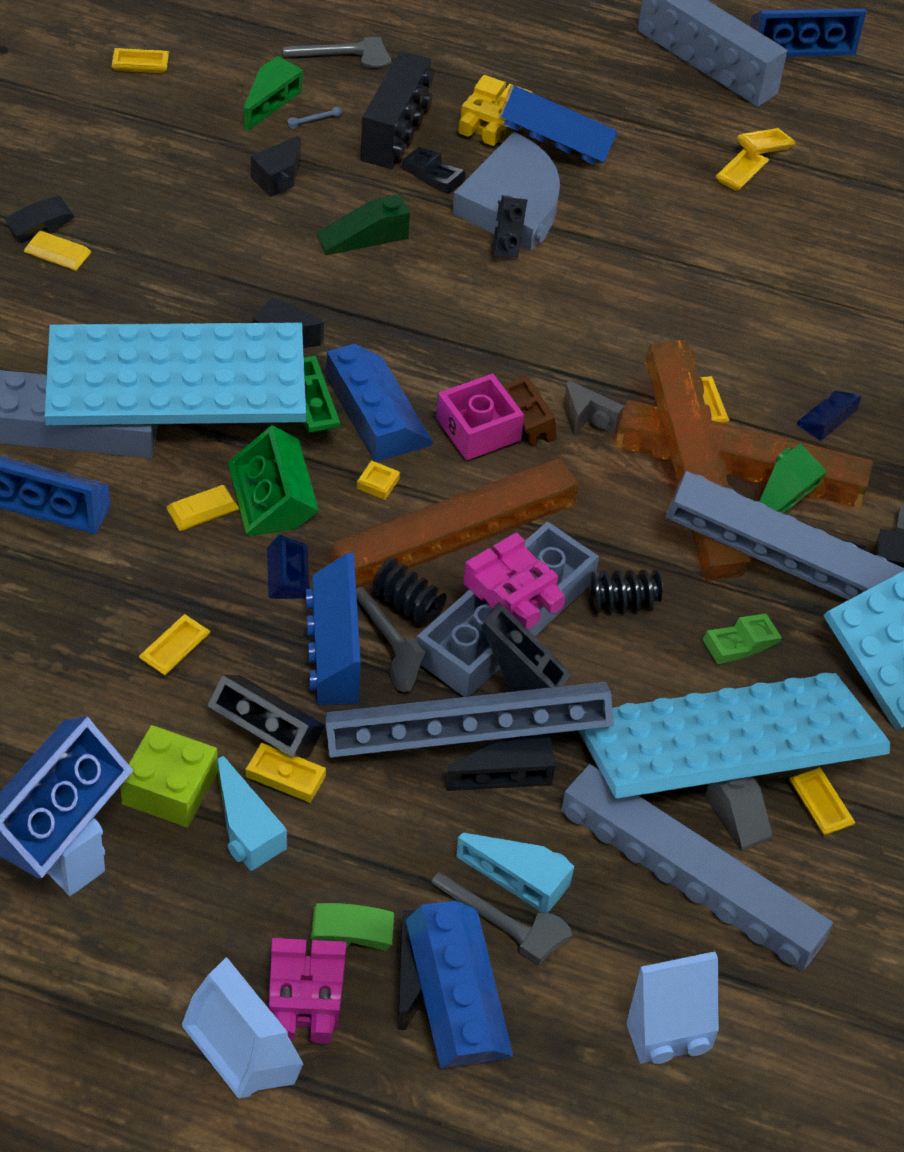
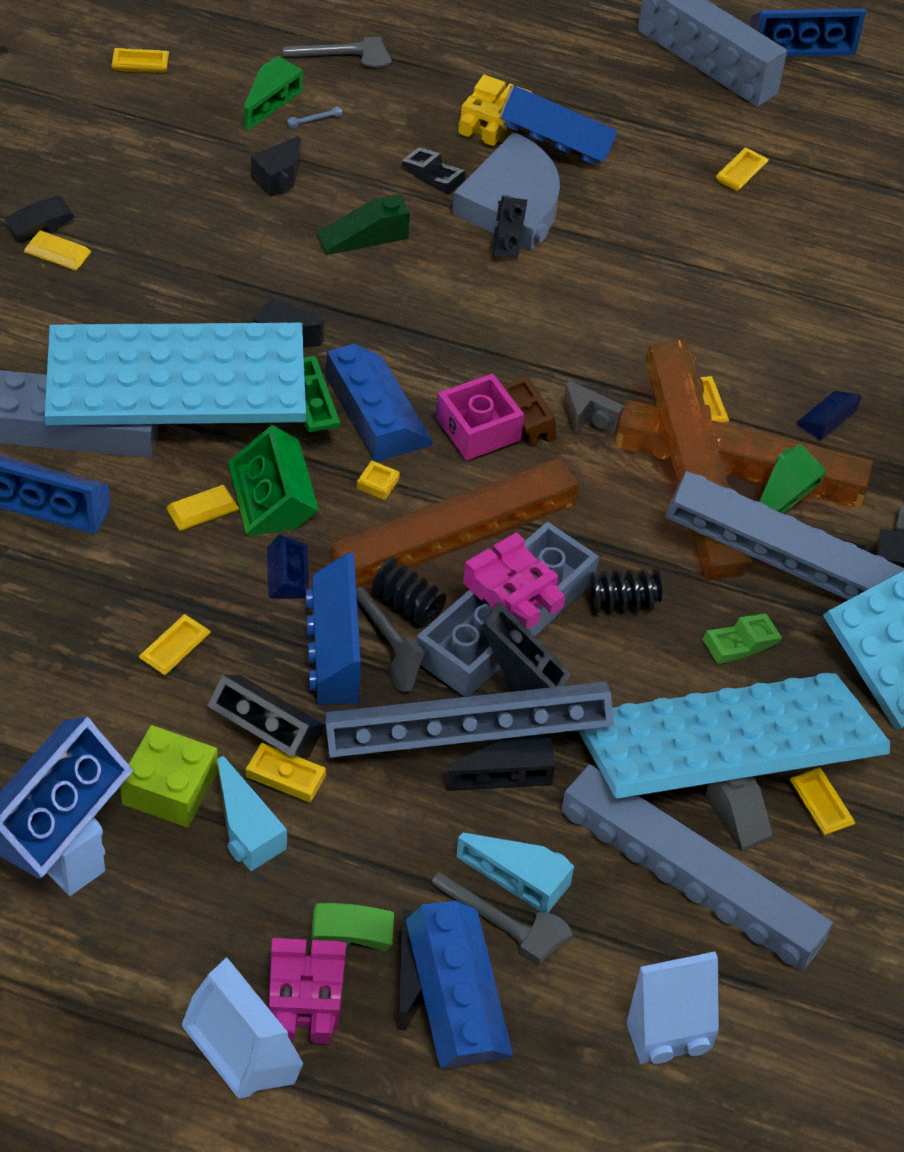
black piece [361,51,434,170] -> none
yellow tile [738,128,796,155] -> none

